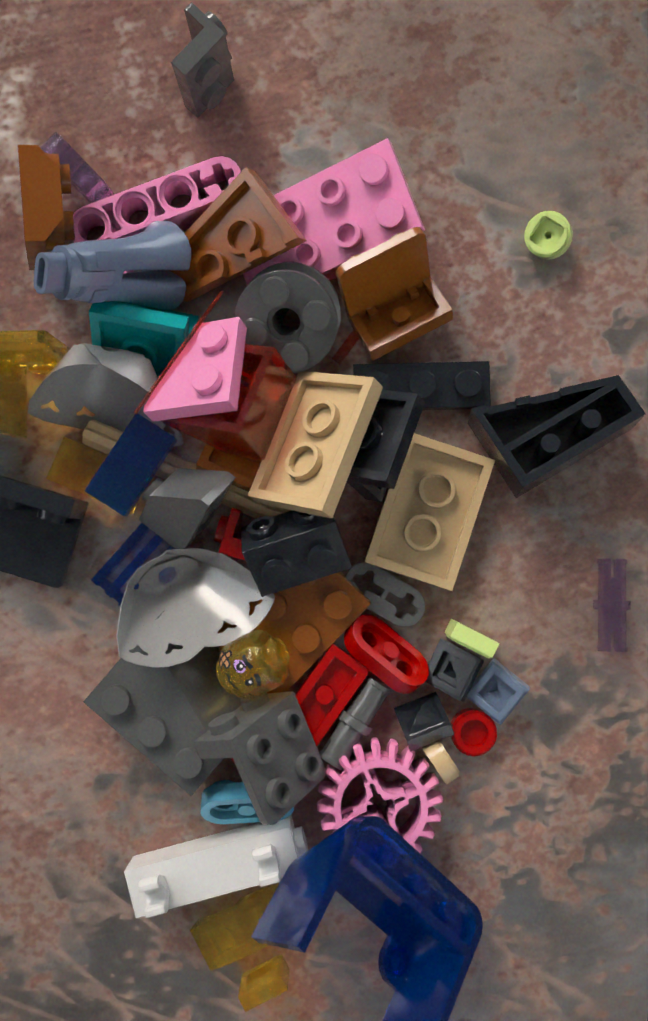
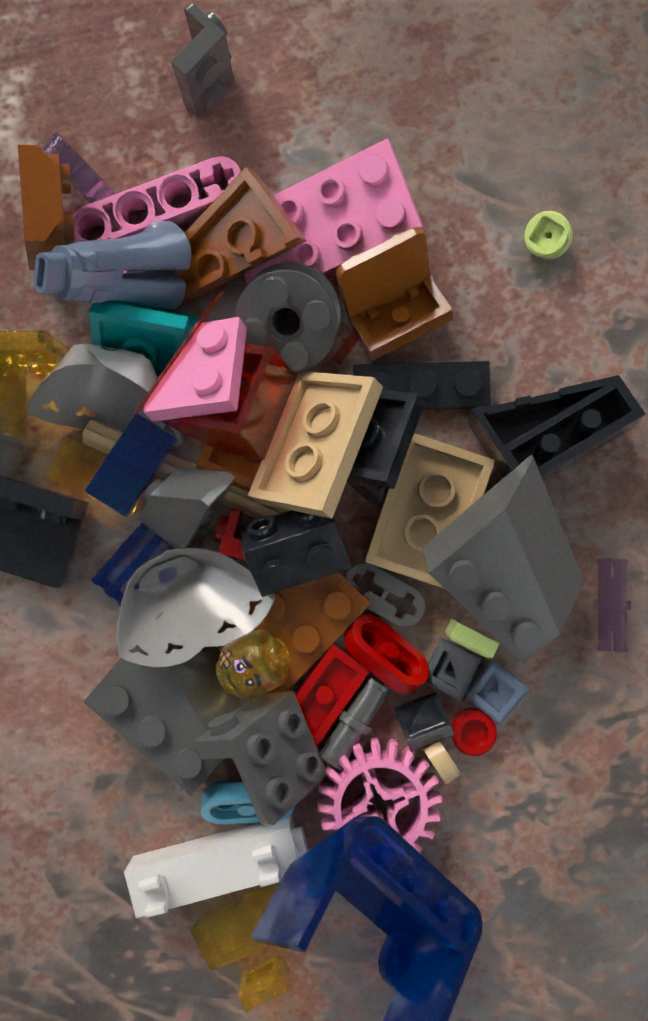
none -> dark grey wedge [422,455,585,663]

